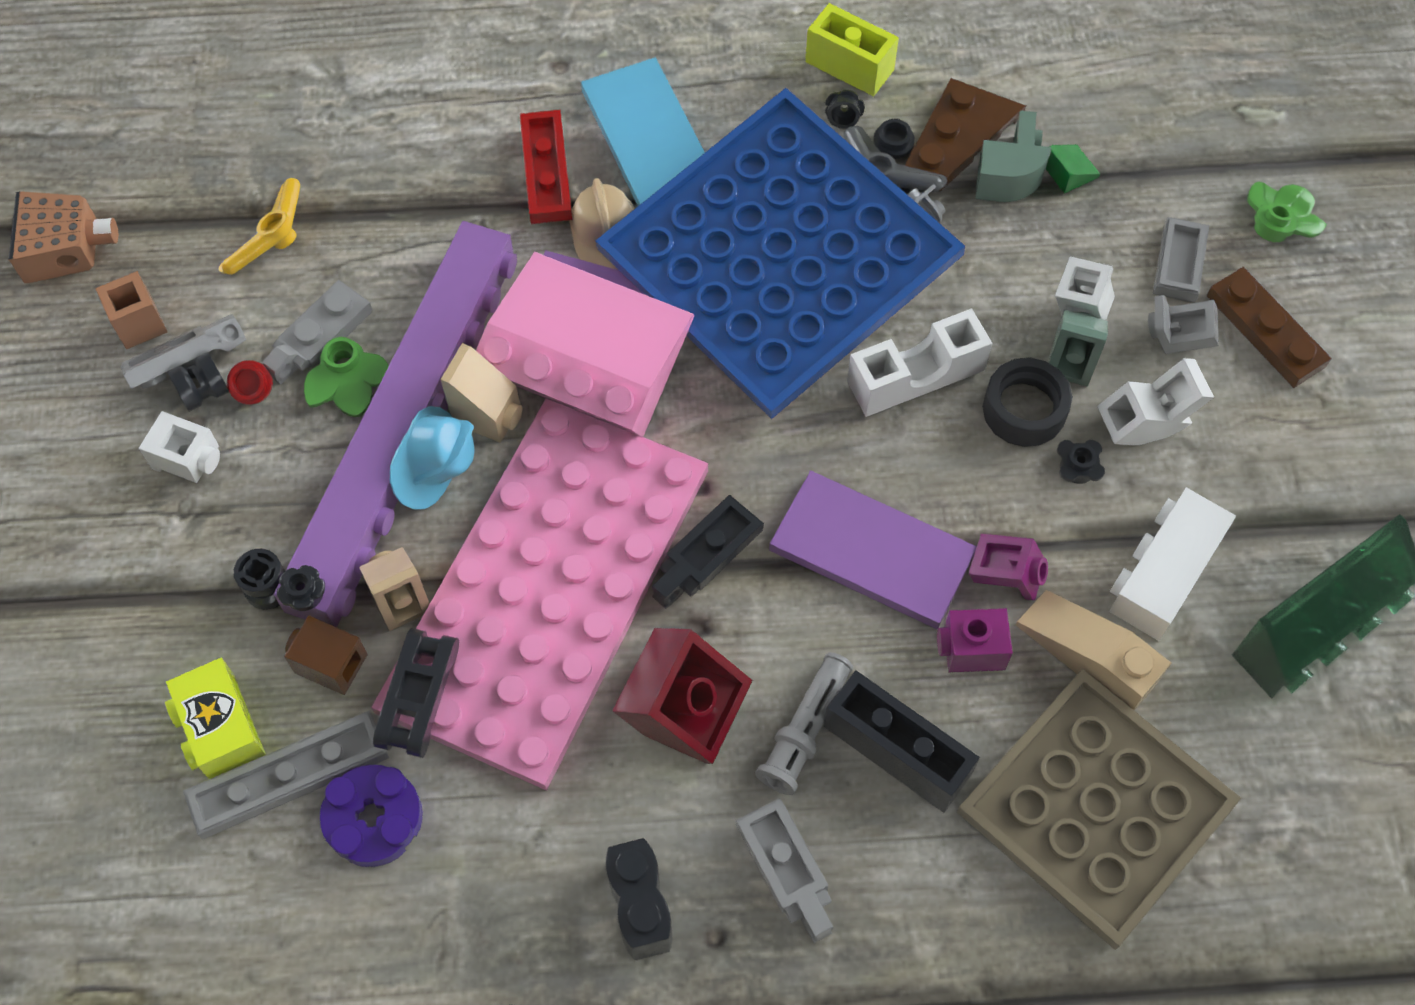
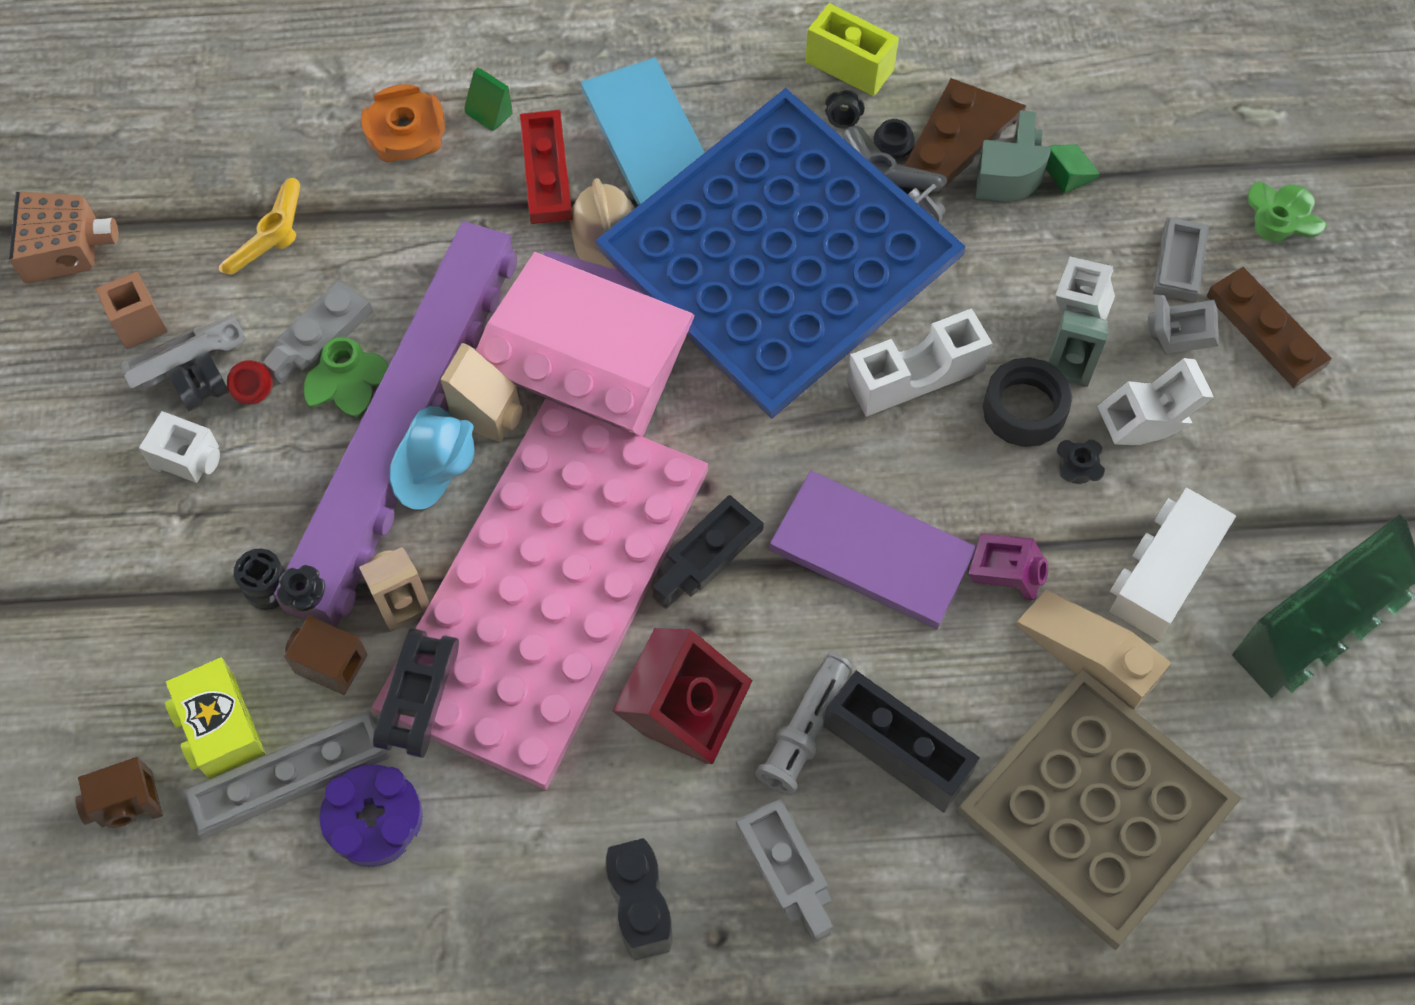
magenta brick [937,608,1013,673] -> none
none -> reddish brown brick [75,757,163,828]
none -> orange plate [361,84,445,162]
none -> green slope [464,67,513,131]

